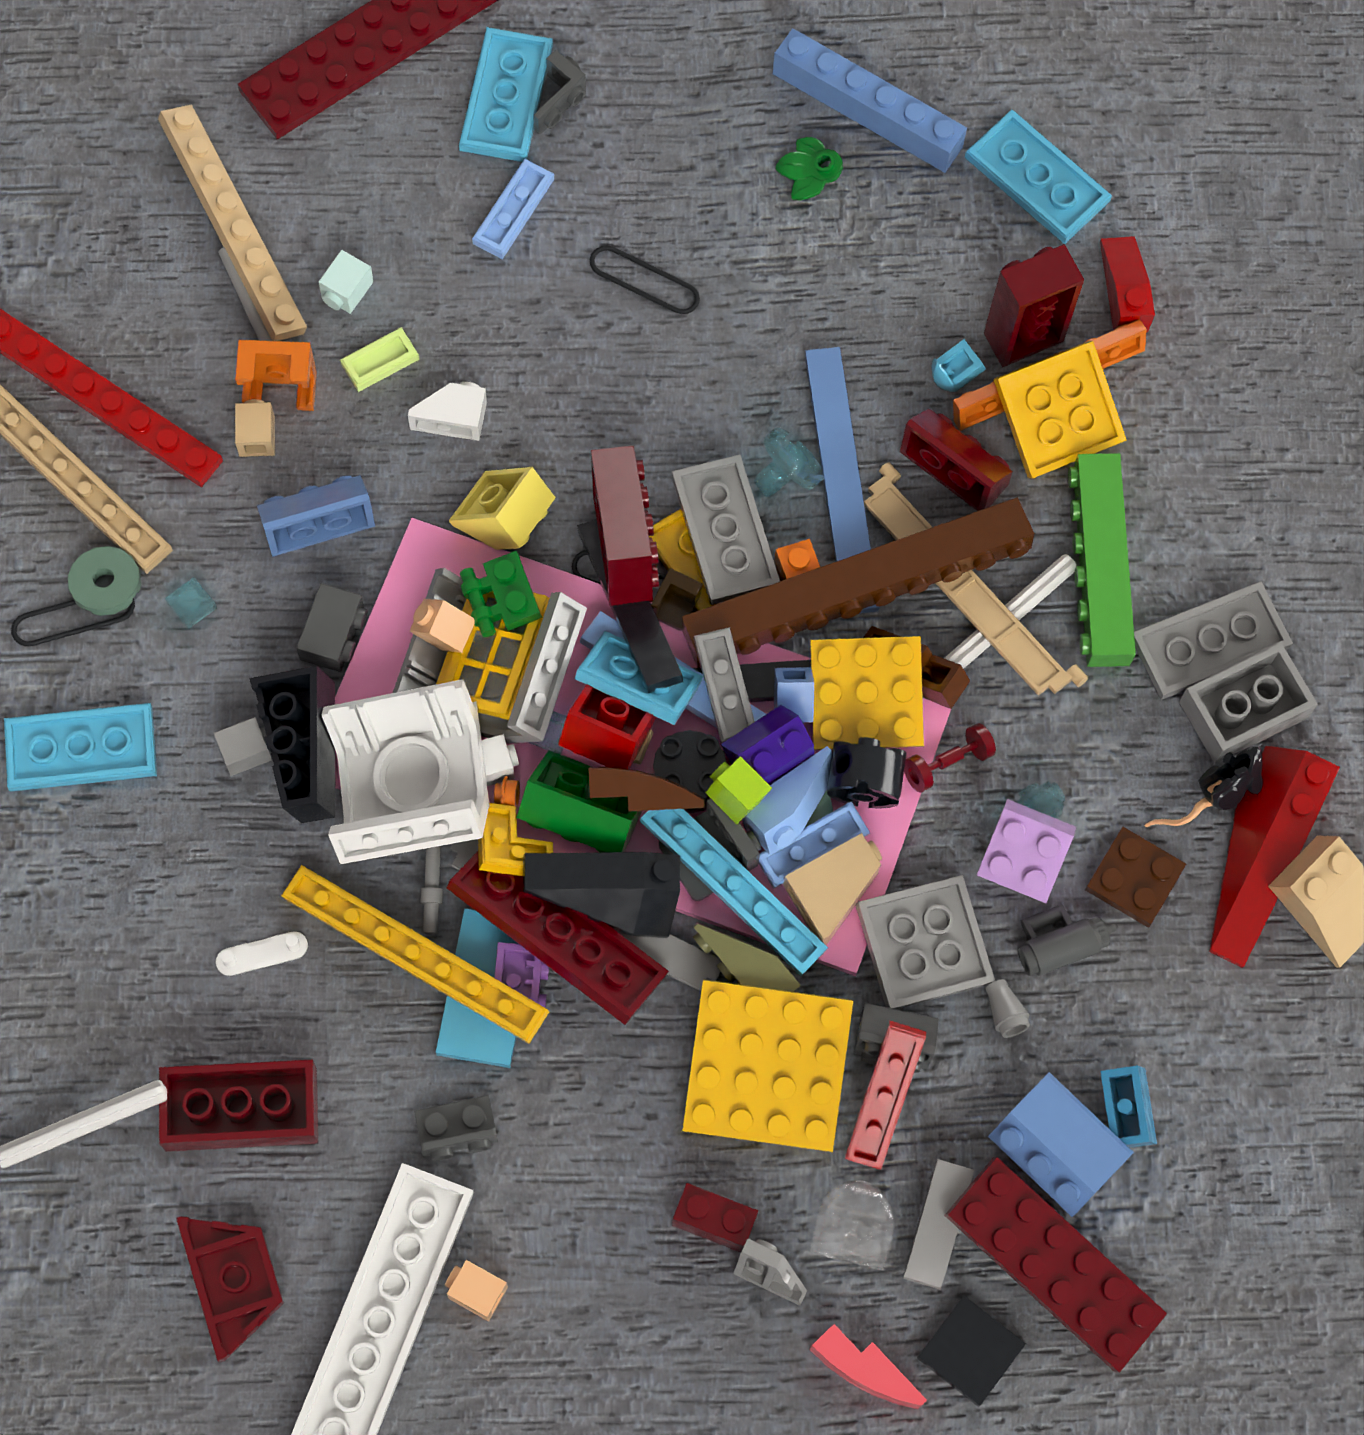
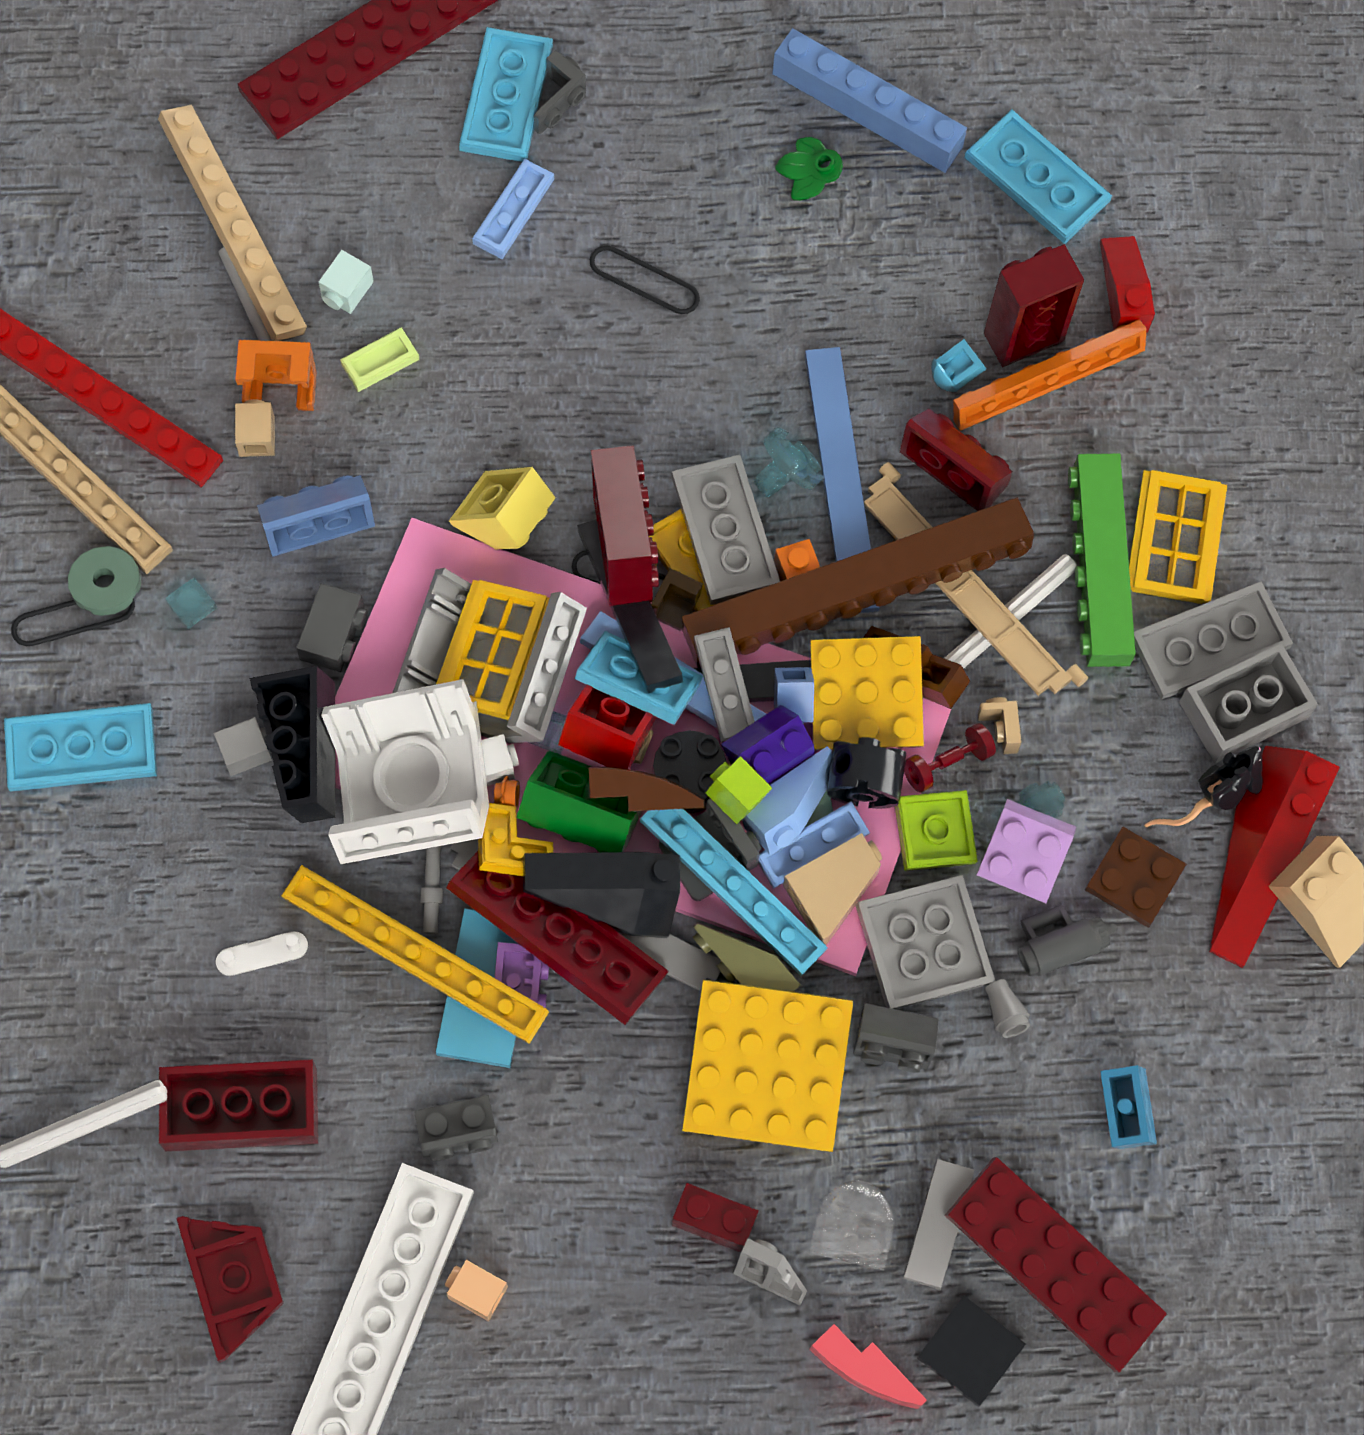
white slope [408,382,487,441] -> none
light nougat brick [409,599,475,653] -> none
green plate [460,550,542,637] -> none
tile [845,1021,926,1170] -> none
medium blue slope [988,1072,1134,1217] -> none
yellow plate [994,341,1127,479] -> none
none -> lime tile [895,790,978,871]
none -> tan bracket [978,697,1021,754]
none -> yellow piece [1129,470,1227,604]

